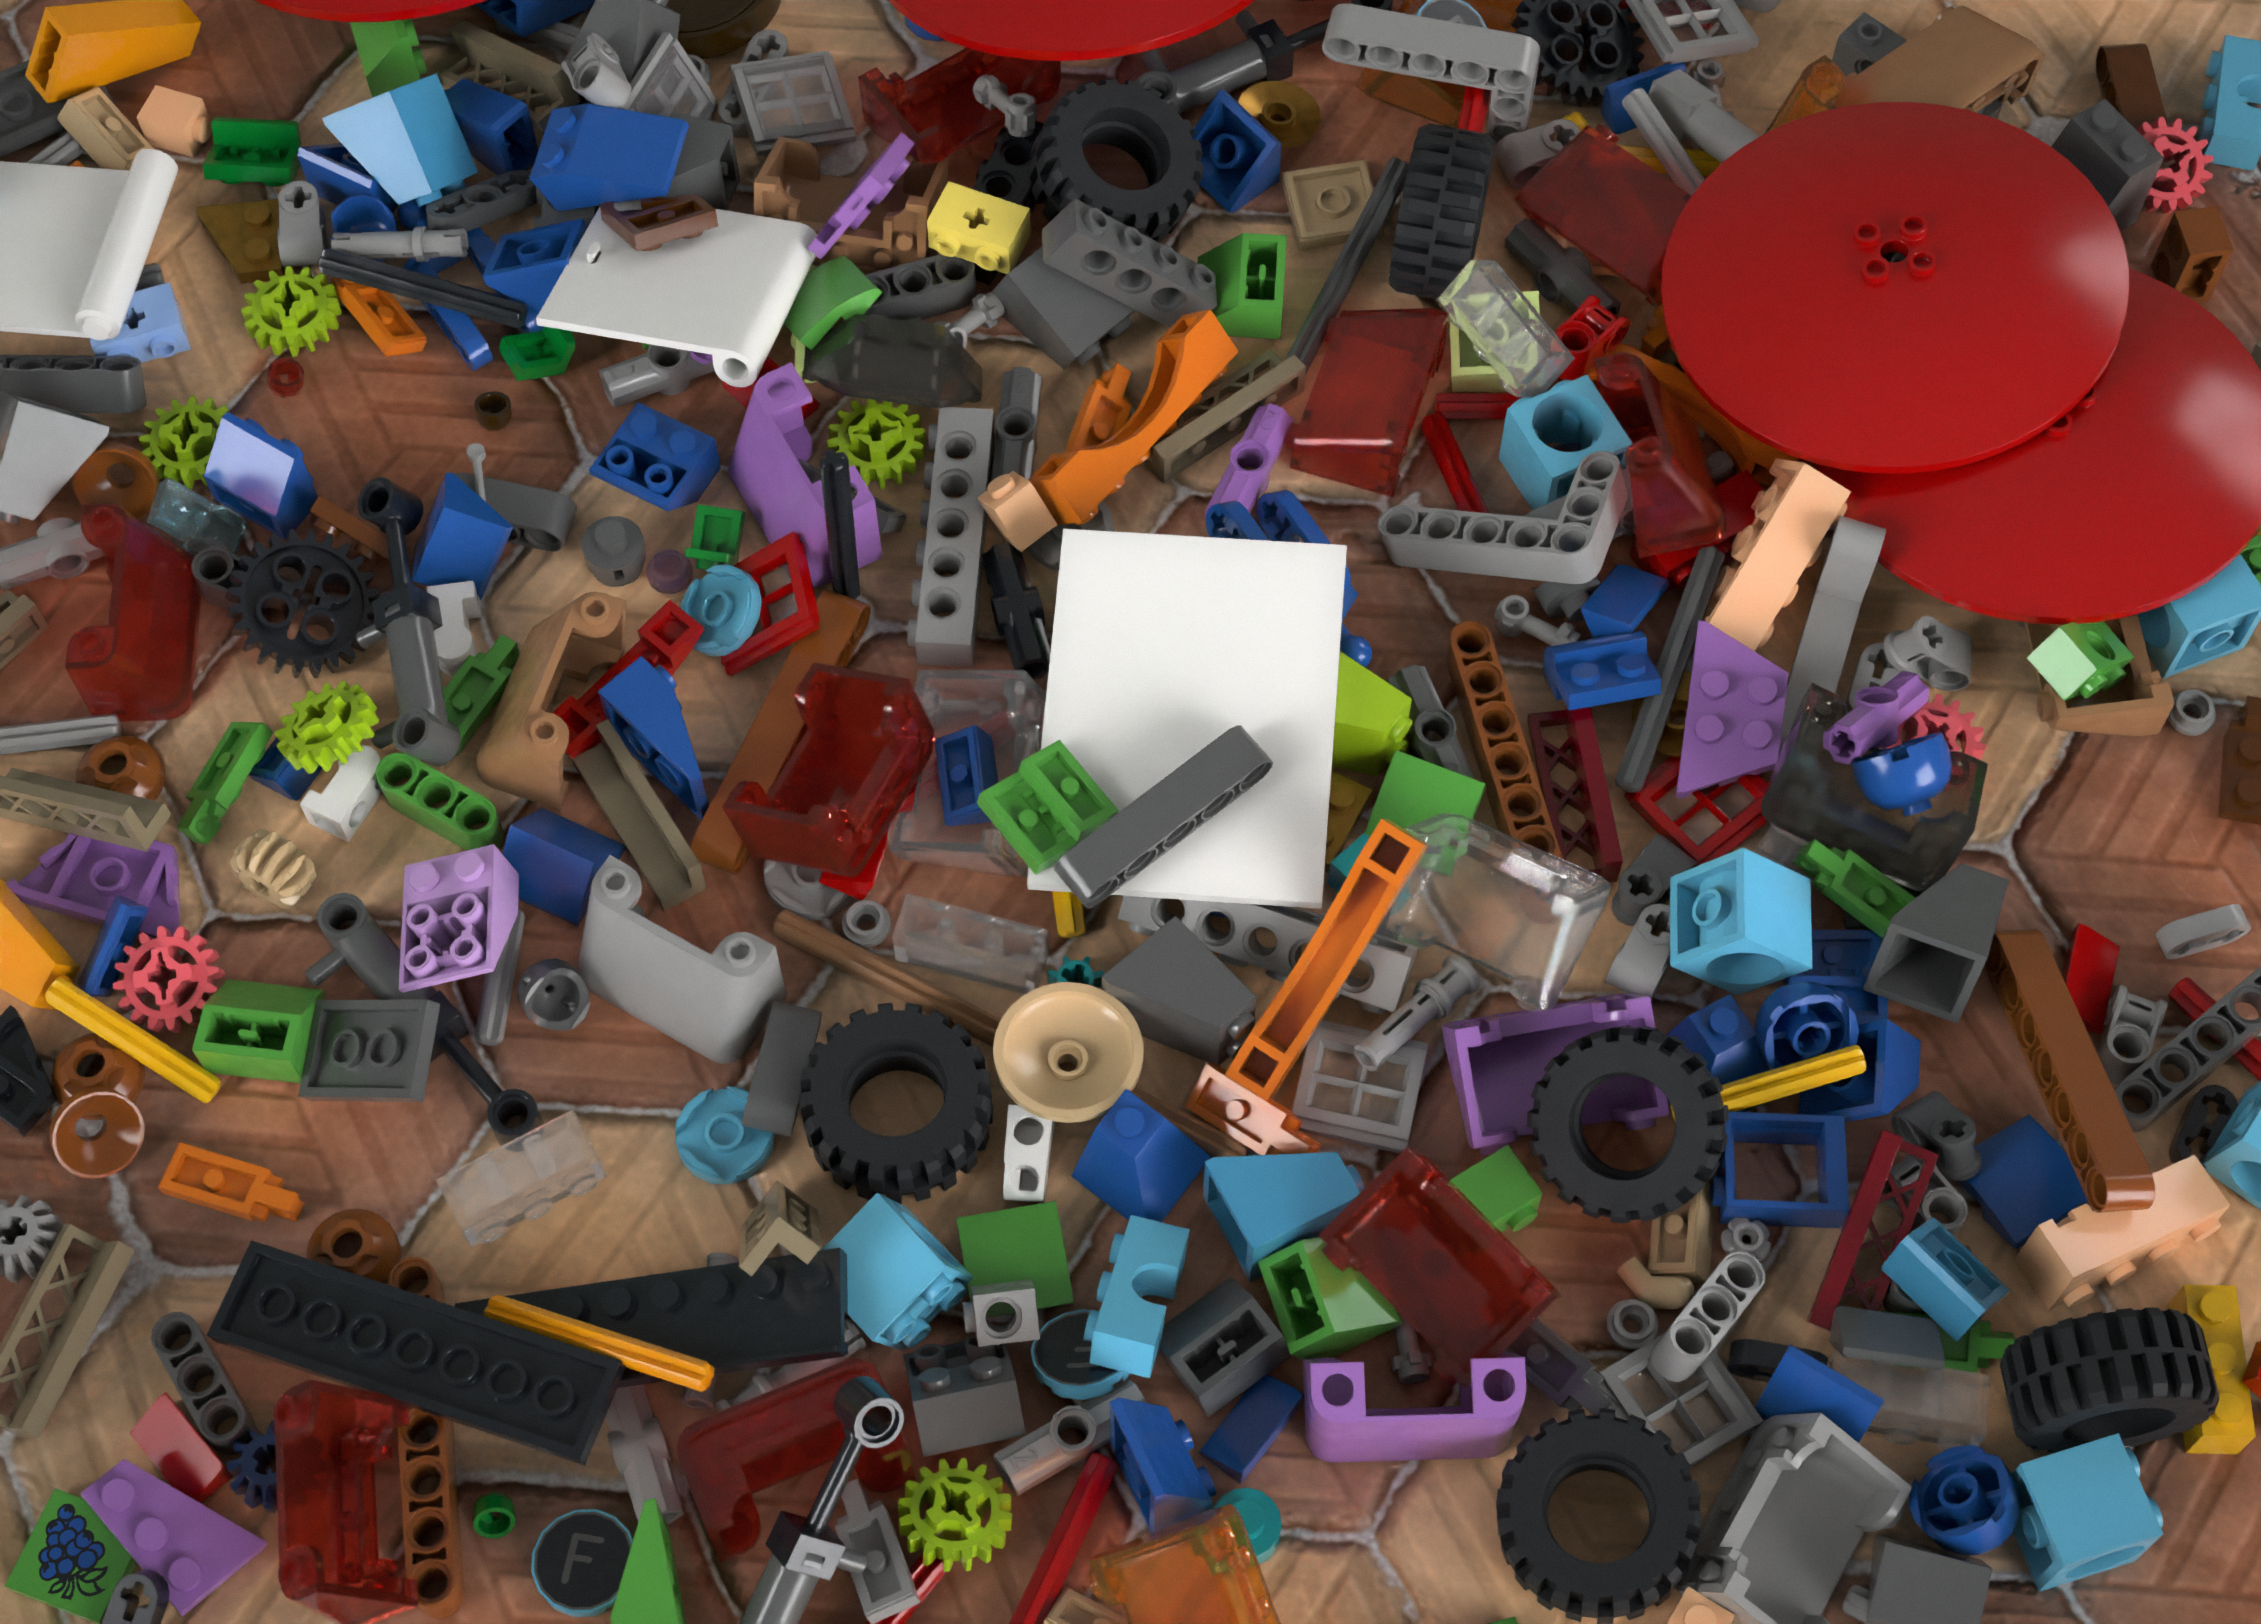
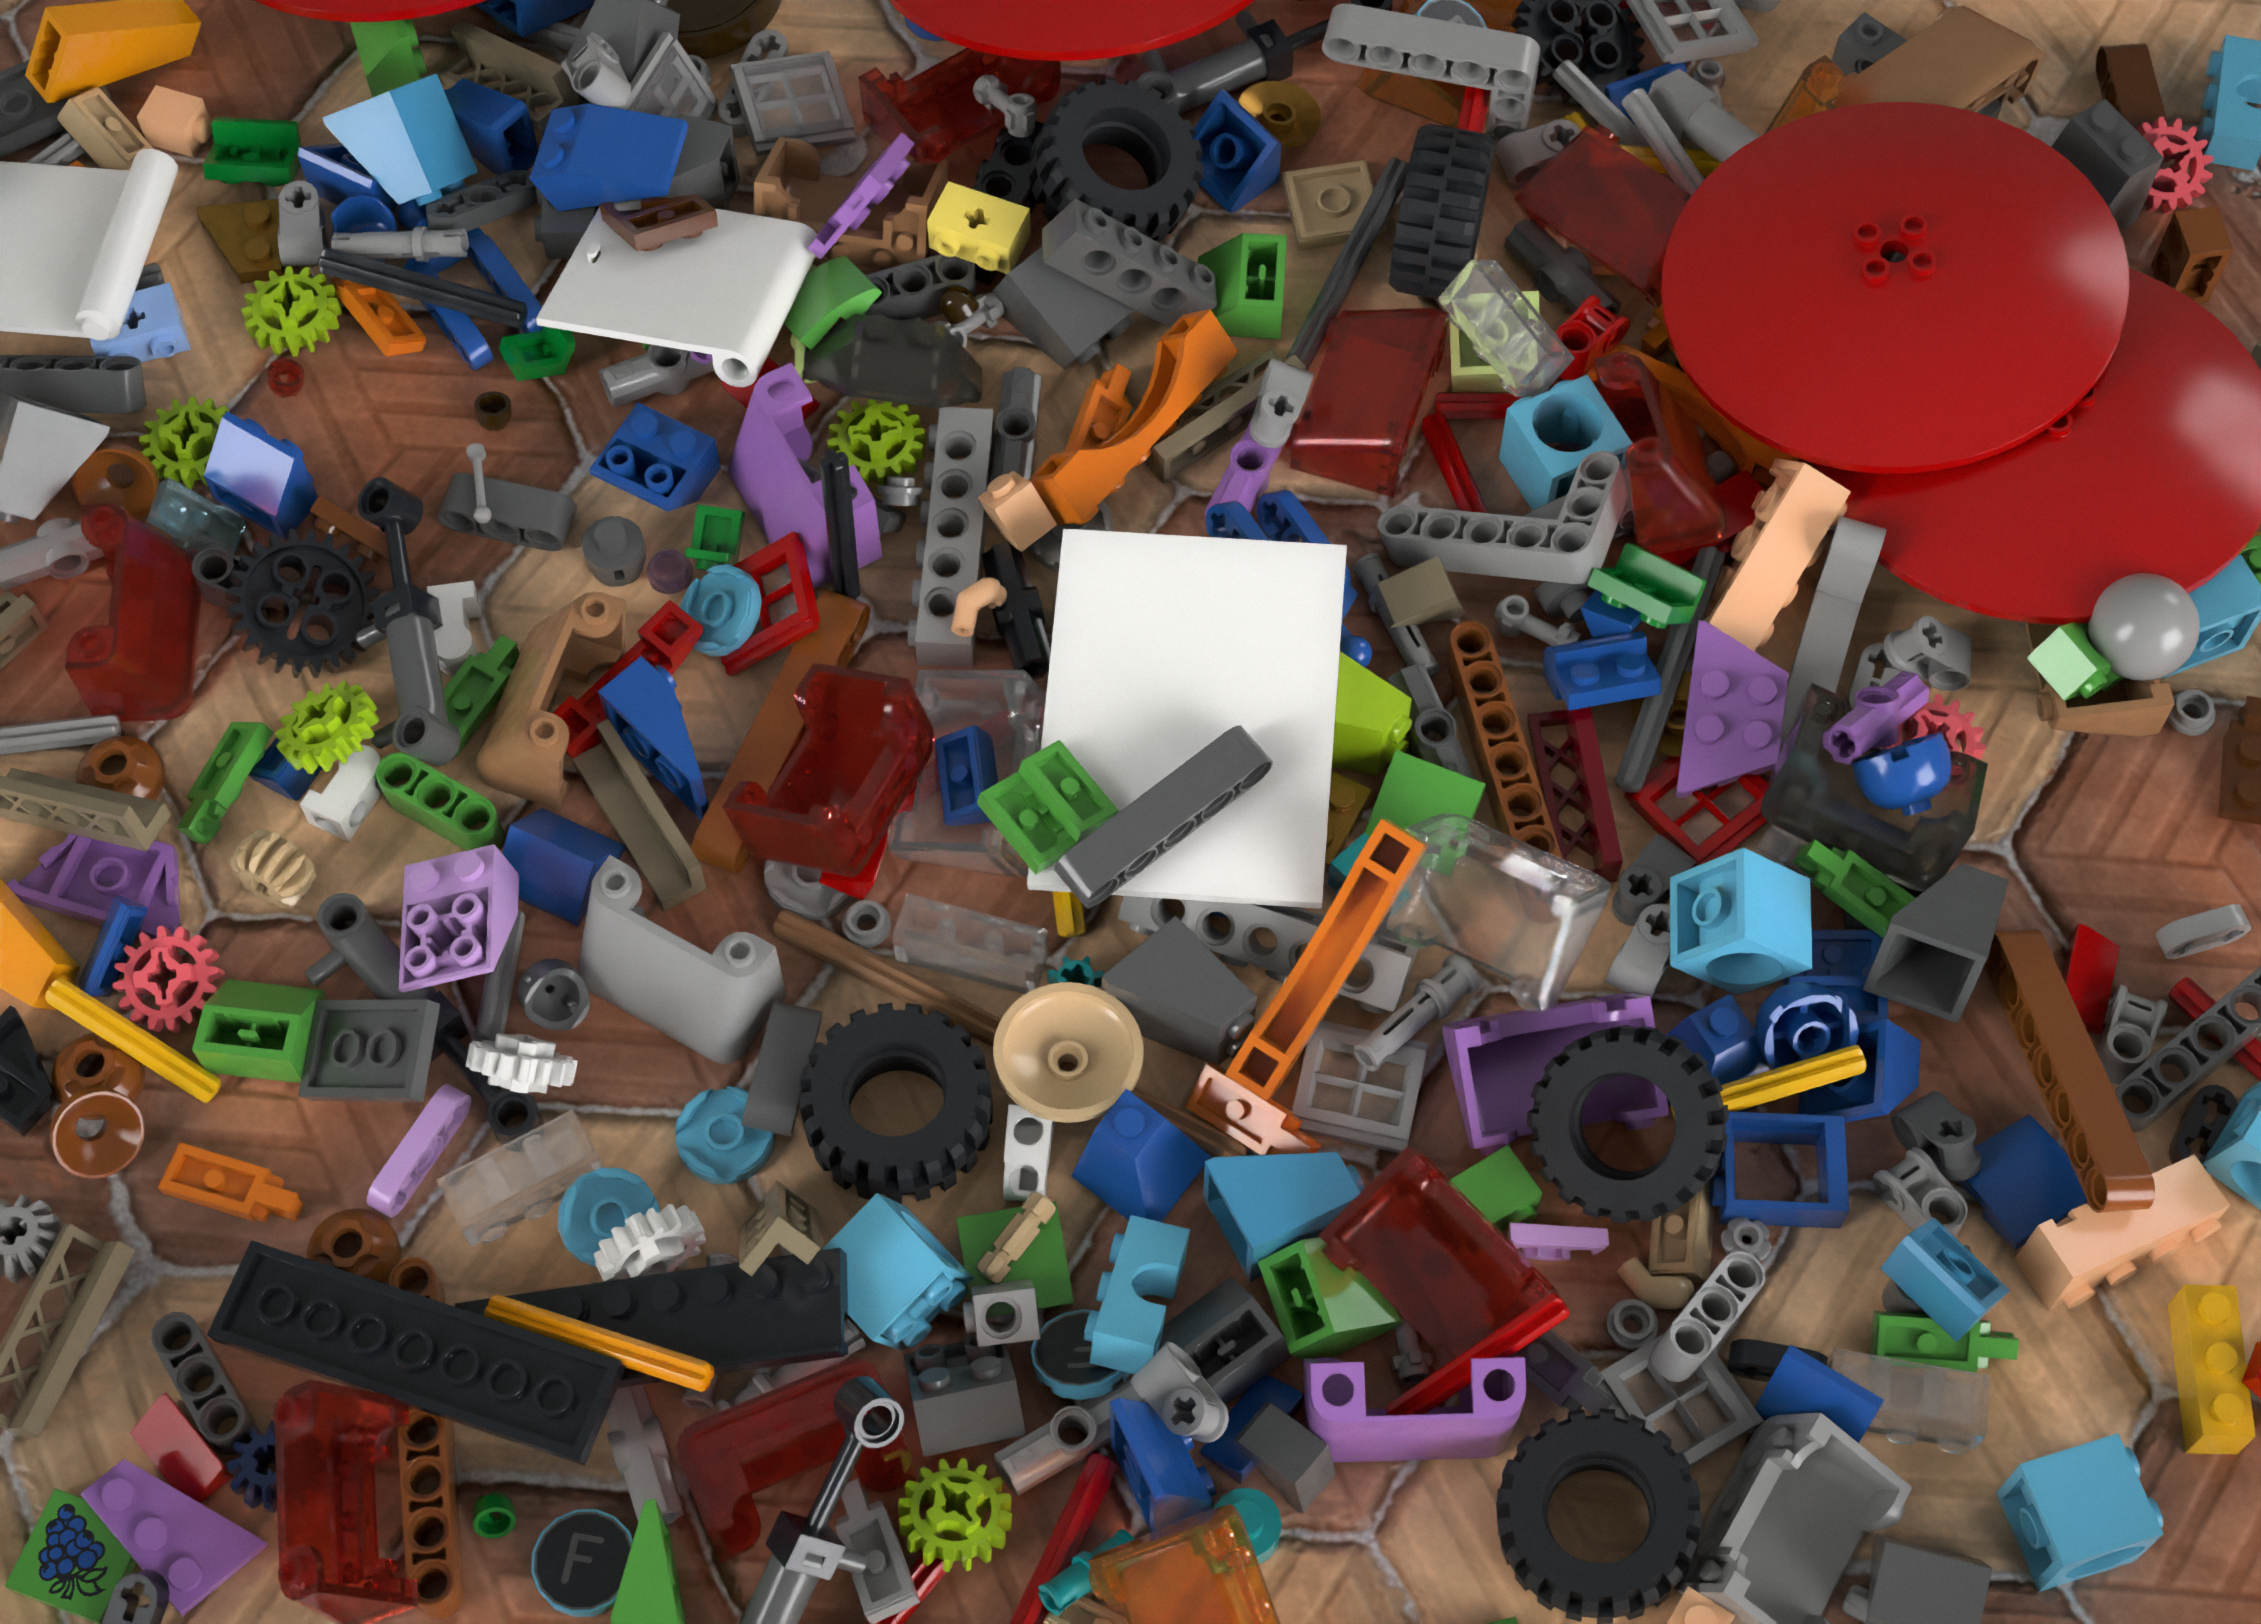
blue slope [412,472,513,600] -> none
blue slope [482,218,586,313] -> none
dark red fence [1806,1130,1939,1332] -> none
dark grey slope [1829,1306,1945,1370] -> none
blue cylinder [1909,1445,2021,1556] -> none
black tyre [2000,1308,2219,1453] -> none
none -> lavender beam [367,1084,471,1218]
none -> white gear [465,1033,578,1094]
none -> medium azure tile [557,1168,660,1268]
none -> white gear [593,1204,706,1282]
none -> light grey plate [878,476,924,506]
none -> dark brown hinge [940,285,979,324]
none -> light nougat arm [951,577,1007,637]
none -> tan axle [976,1192,1056,1284]
none -> teal pin [1038,1529,1140,1616]
none -> light grey piece [1131,1341,1229,1443]
none -> dark grey slope [1233,1402,1336,1513]
none -> light grey piece [1249,358,1314,449]
none -> light grey pin [1353,553,1441,678]
none -> dark tan slope [1372,556,1465,628]
none -> red axle [1385,1293,1570,1415]
none -> lavender tile [1508,1223,1609,1261]
none -> light grey axle [1553,60,1650,146]
none -> green bracket [1587,543,1706,629]
none -> light grey piece [2088,573,2200,681]

